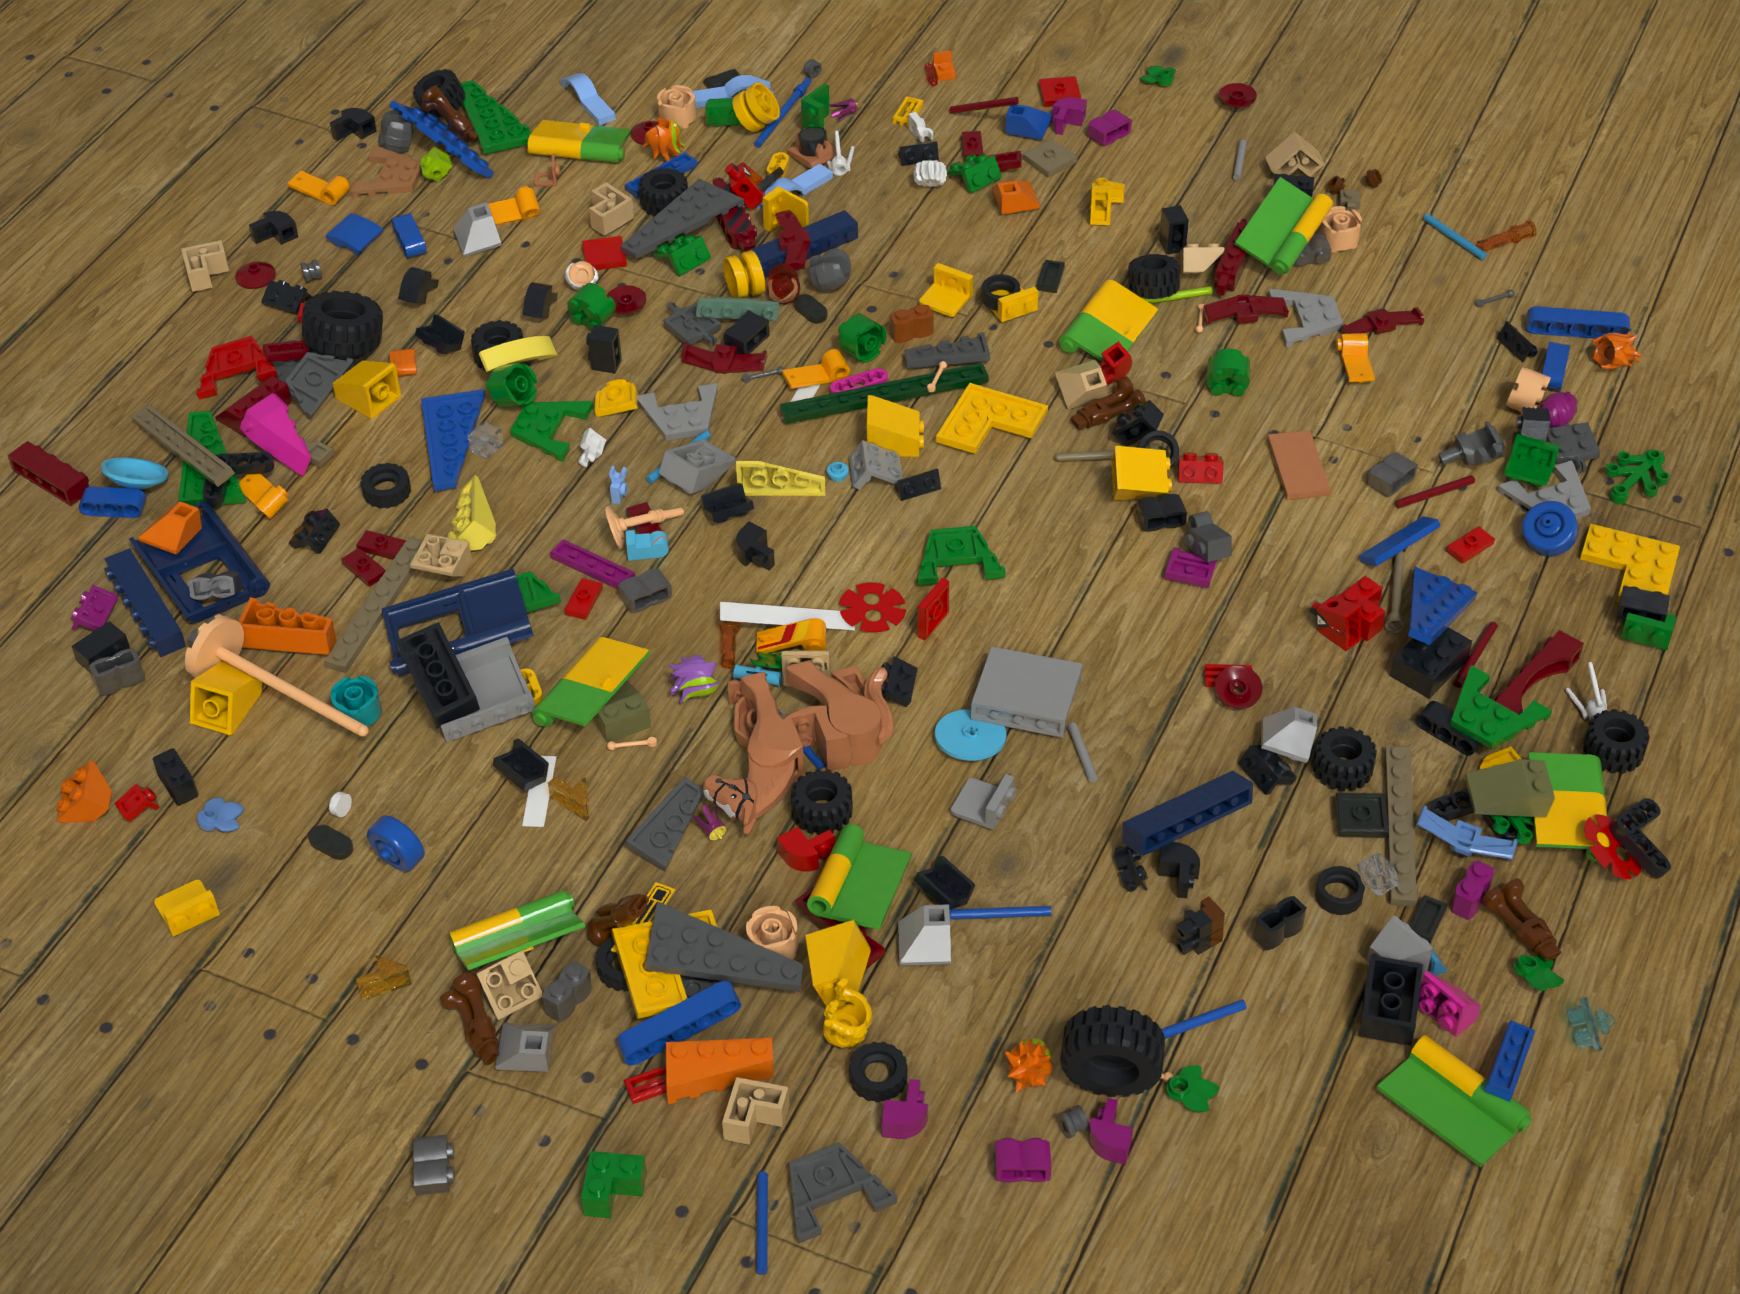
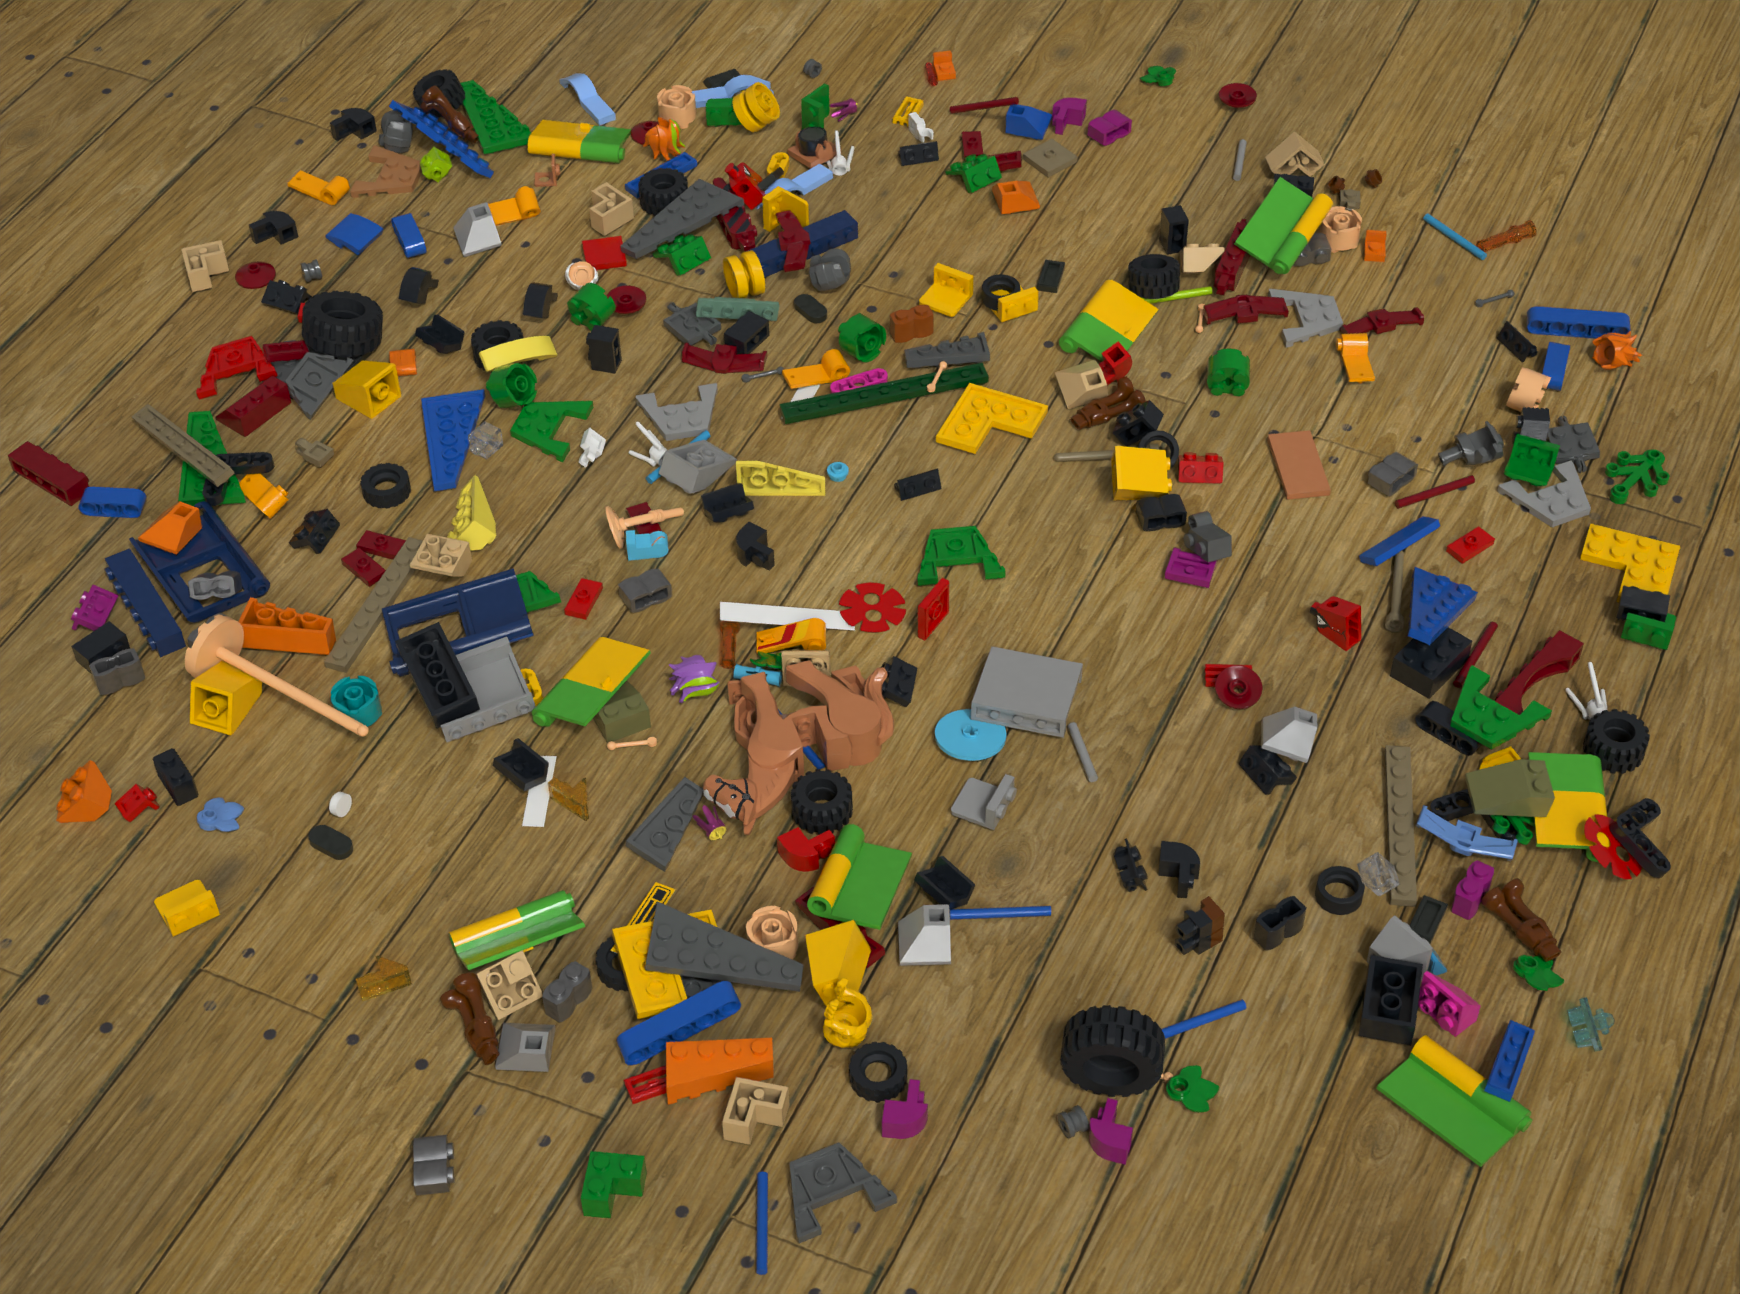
medium azure dish [101,457,169,489] -> none
dark pink wedge [240,393,312,476] -> none
blue wheel [367,815,425,872] -> none
magenta tile [550,539,636,590] -> none
reddish brown piece [588,894,649,946] -> none
yellow tile [595,379,638,417] -> none
light blue plate [609,466,628,504] -> none
blue bar [754,77,812,148] -> none
clear red piece [767,263,800,305] -> none
light grey bracket [849,440,903,490] -> none
yellow slope [867,395,924,457] -> none
white gear [914,160,947,188] -> none
magenta brick [994,1138,1051,1182] -> none
orange hair [1005,1038,1054,1093] -> none
red plate [1039,76,1082,107] -> none
yellow tile [1090,178,1125,225] -> none
dark blue brick [1122,771,1253,856] -> none
black tyre [1312,726,1377,791] -> none
pearl dark grey plate [1335,793,1389,837] -> none
red brick [1337,576,1386,641] -> none
blue wheel [1522,501,1579,556] -> none
magenta hair [1539,391,1578,428] -> none
none -> white plant [629,421,667,467]
none -> orange bracket [1364,230,1387,262]

